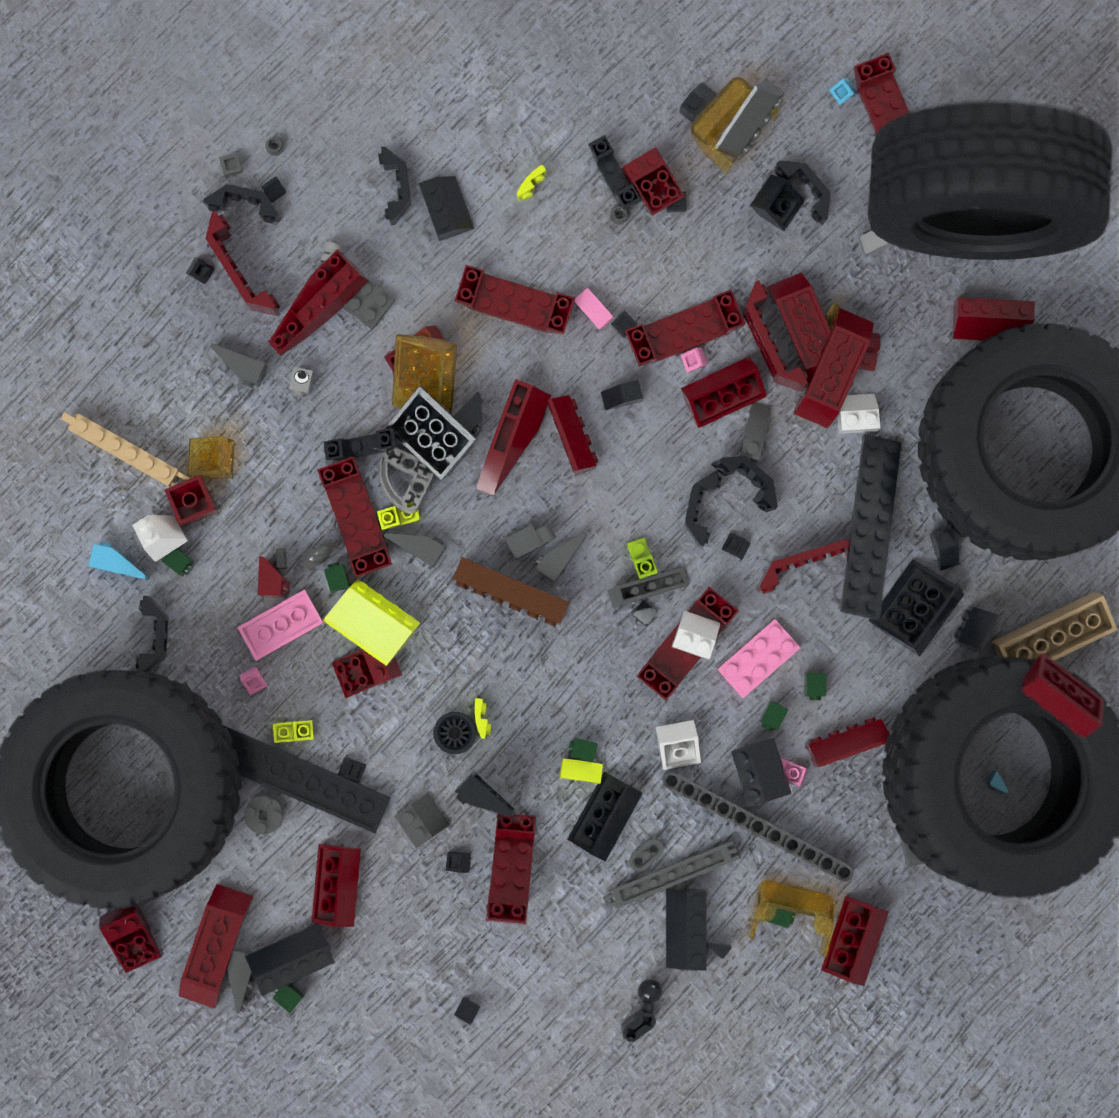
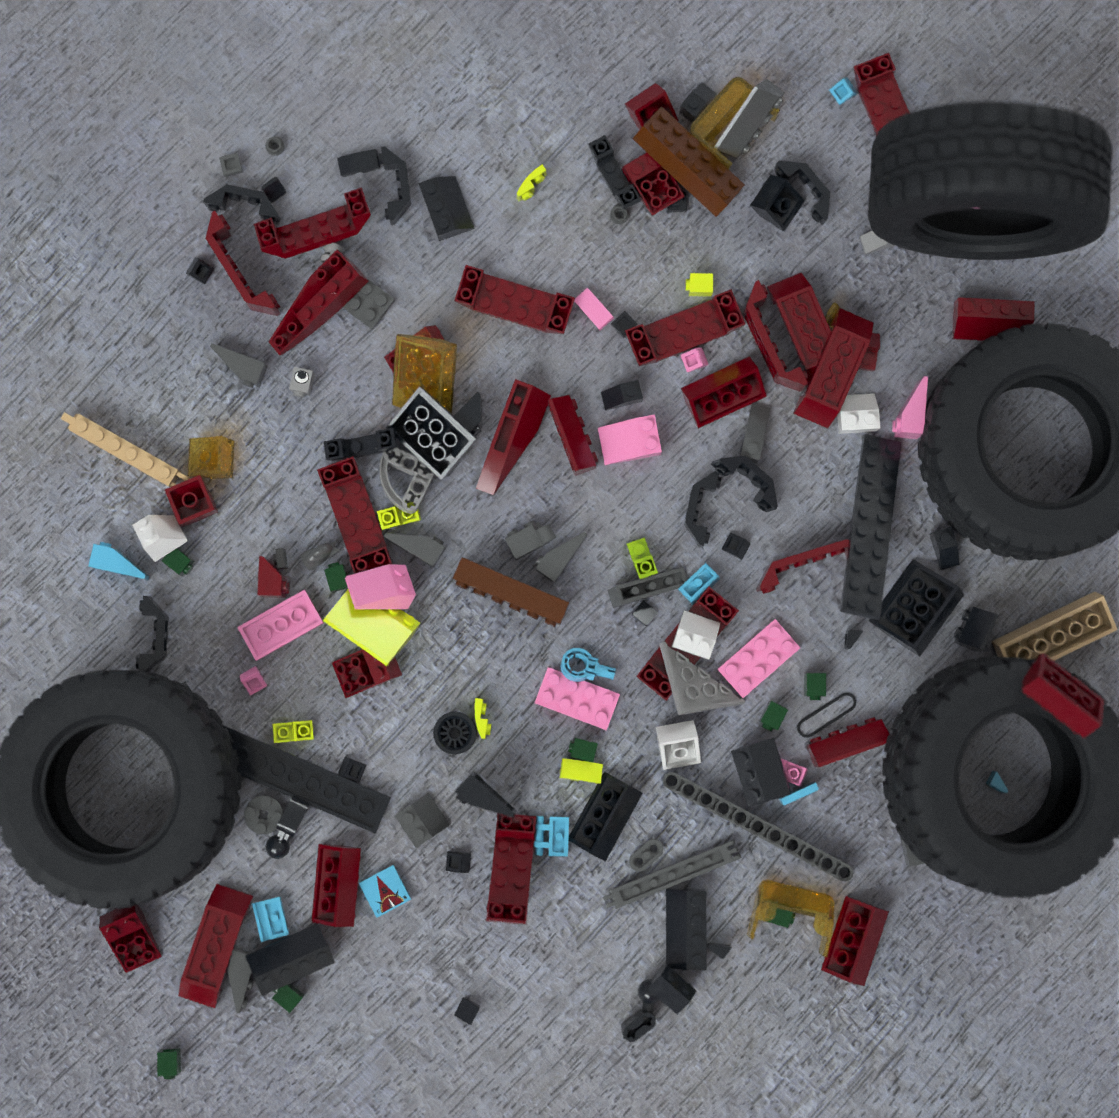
none -> dark green brick [157,1049,181,1079]
none -> medium azure plate [252,896,290,942]
none -> dark red slope [254,187,371,259]
none -> black beam [265,796,310,859]
none -> black slope [337,149,380,177]
none -> bright pink slope [345,564,416,609]
none -> medium azure tile [359,865,411,918]
none -> medium azure plate [533,816,569,857]
none -> bright pink plate [535,667,620,730]
none -> medium azure pin [560,648,616,682]
none -> bright pink slope [598,414,662,465]
none -> dark red slope [625,83,679,130]
none -> reddish brown brick [632,106,745,217]
none -> black slope [647,965,697,1014]
none -> light grey tile [659,642,745,715]
none -> medium azure slope [678,563,720,605]
none -> neon yellow brick [685,273,713,296]
none -> medium azure tile [779,782,819,805]
none -> black piece [797,693,856,738]
none -> black slope [844,629,863,650]
none -> bright pink slope [892,376,928,439]

